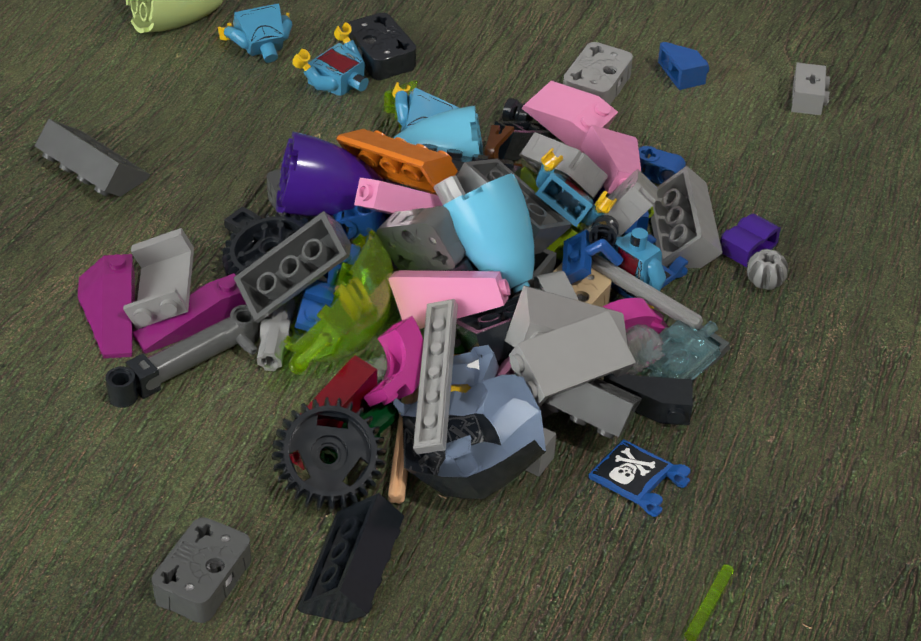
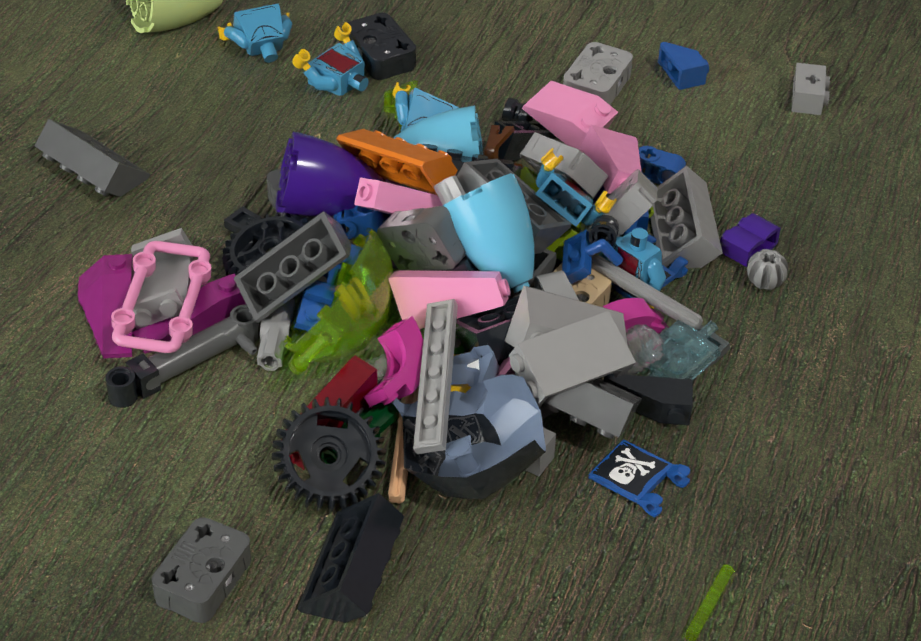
none -> bright pink bar [111,241,211,353]

